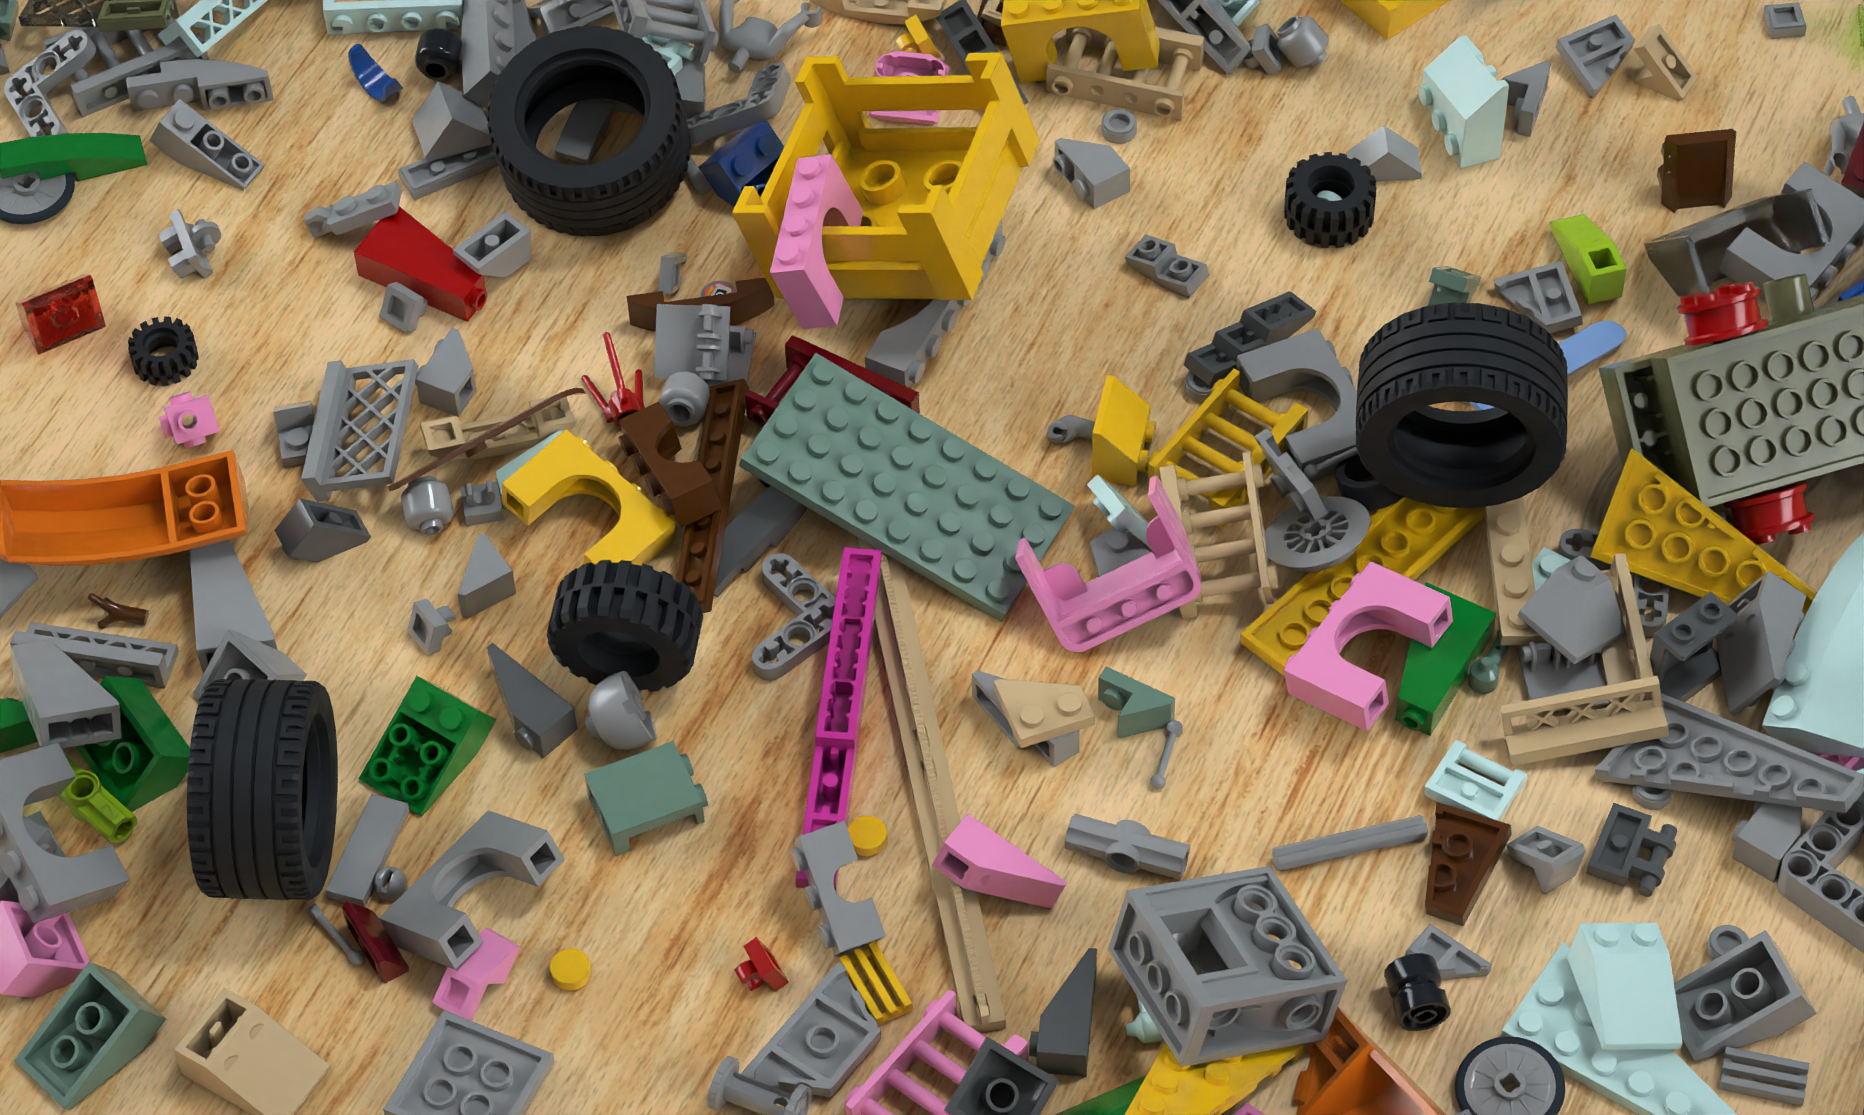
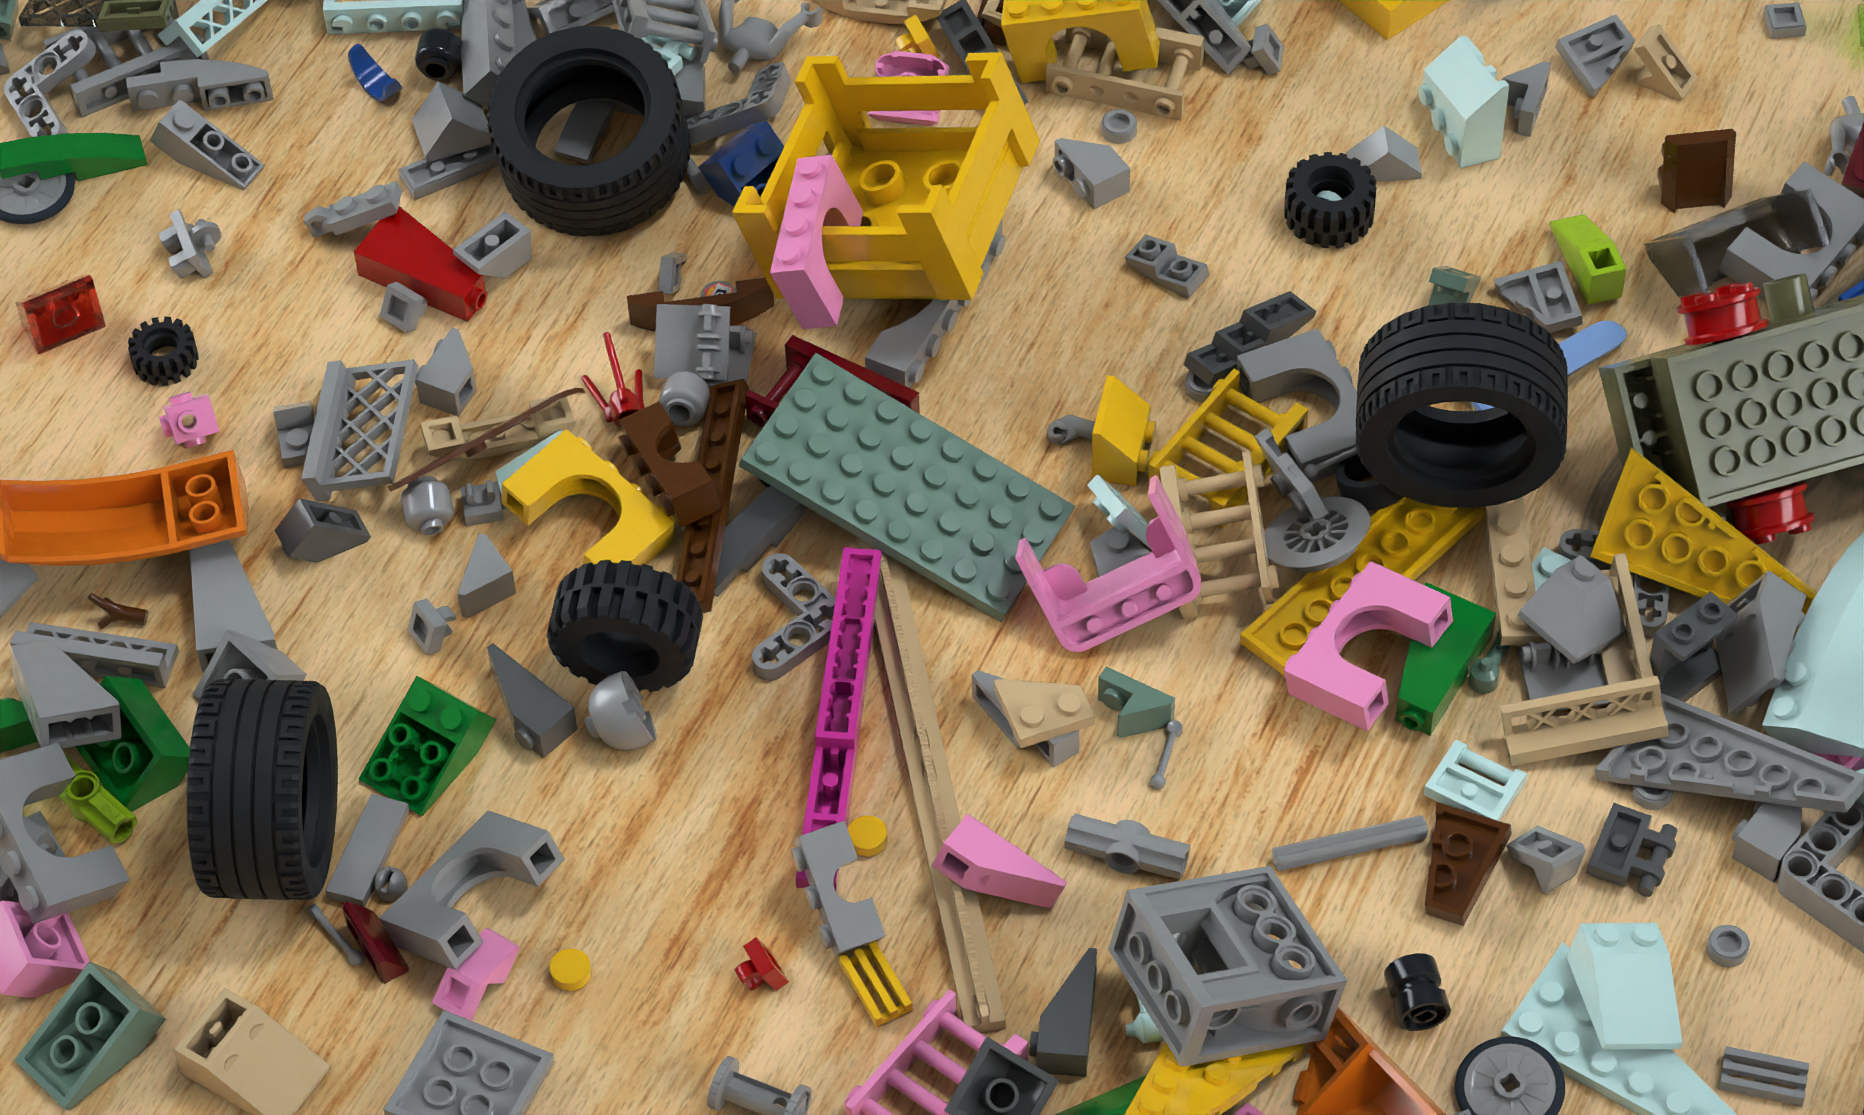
sand green panel [584,741,708,856] -> none
light grey wing [741,962,881,1097] -> none
light grey head [1277,15,1329,68] -> none
light grey tile [1405,924,1492,980] -> none
light grey slope [1674,930,1817,1061] -> none

